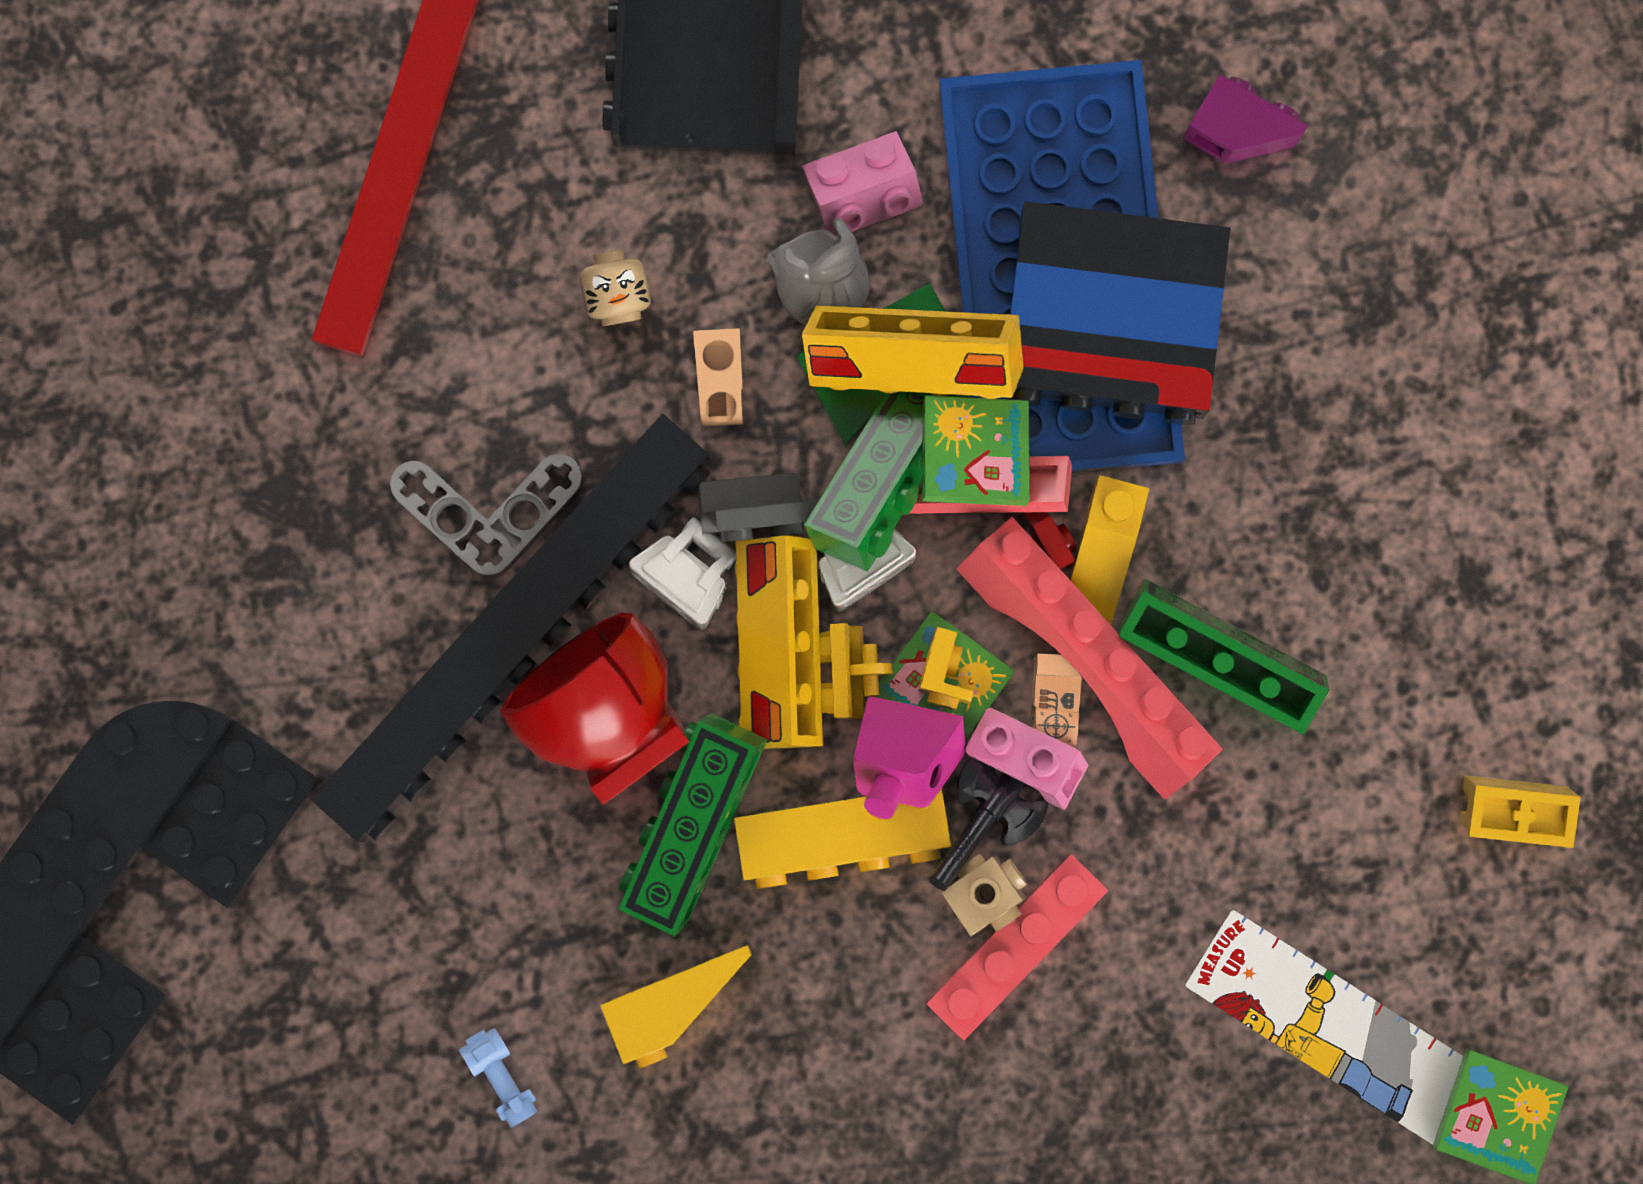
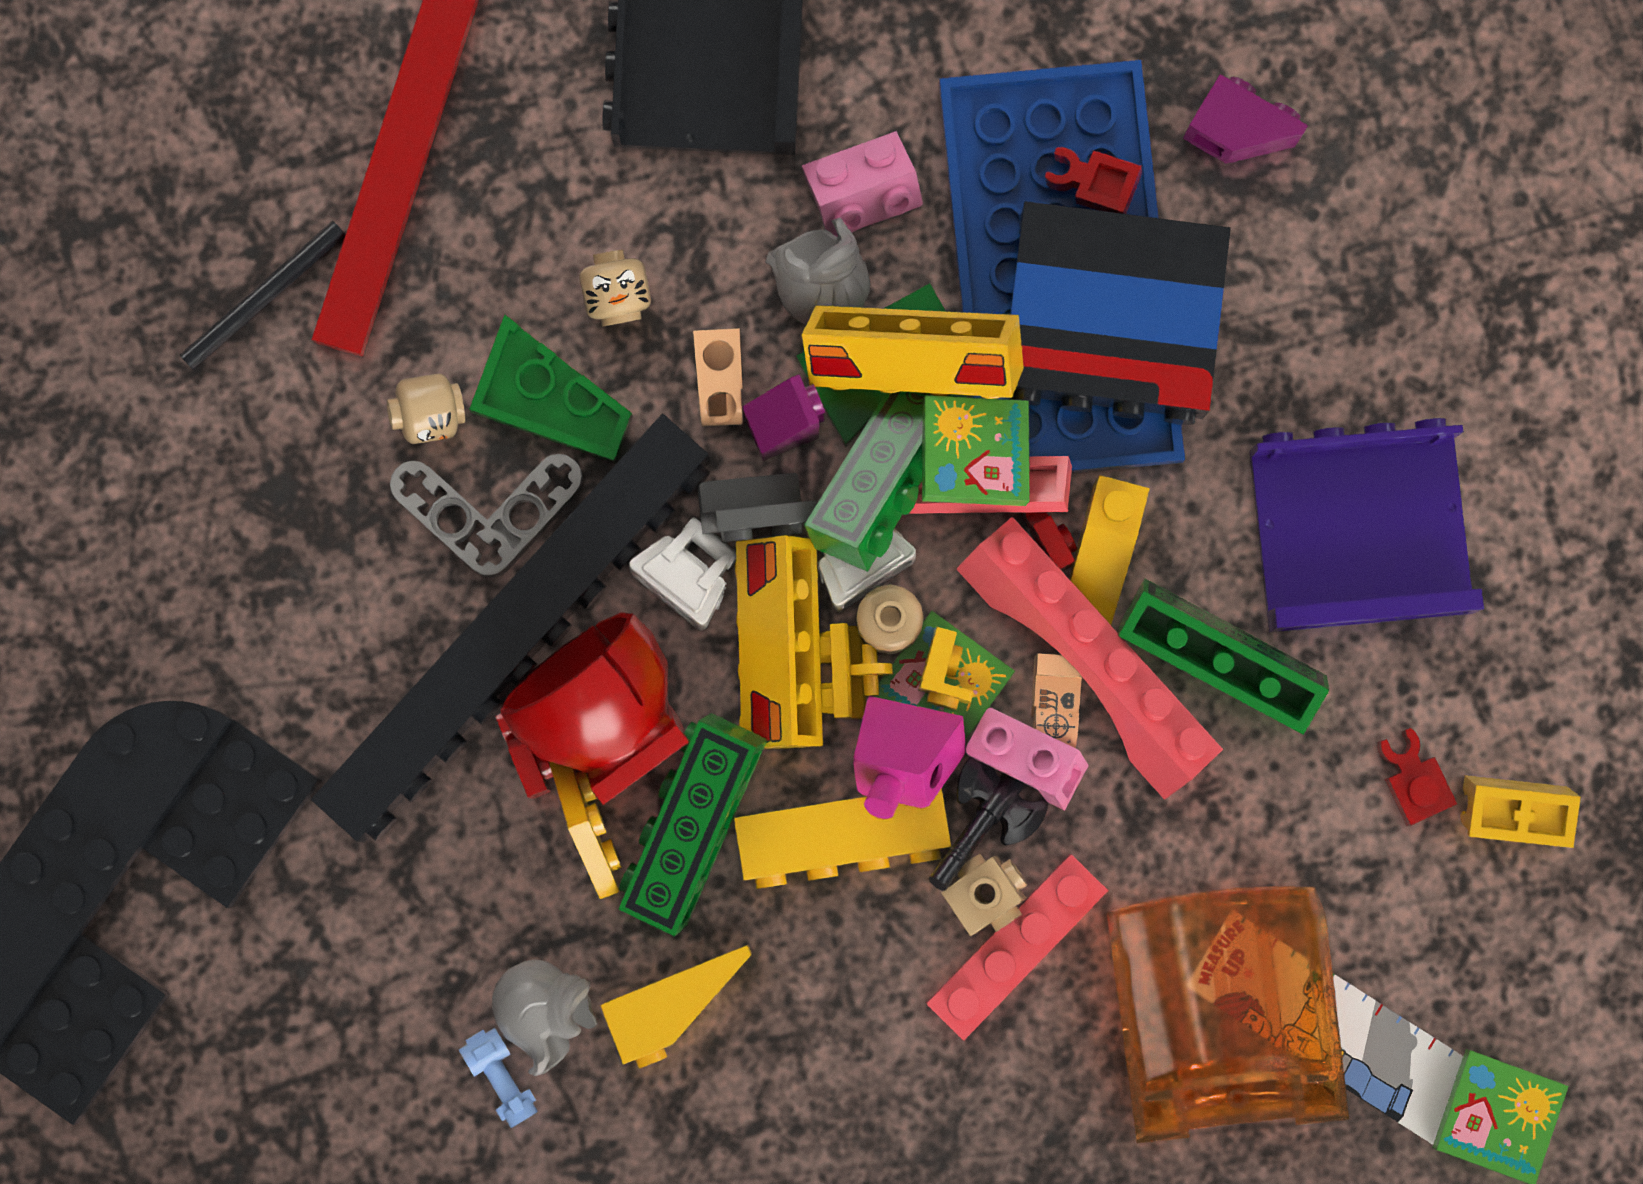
none -> black bar [179,220,346,370]
none -> tan head [387,374,465,444]
none -> green wing [469,314,633,463]
none -> light grey hair [492,960,598,1076]
none -> red plate [495,714,553,799]
none -> yellow plate [549,761,622,899]
none -> magenta slope [742,374,825,461]
none -> tan head [856,584,924,654]
none -> red plate [1045,147,1142,214]
none -> clear orange windscreen [1107,886,1350,1144]
none -> dark purple panel [1249,418,1484,633]
none -> red plate [1377,728,1457,826]

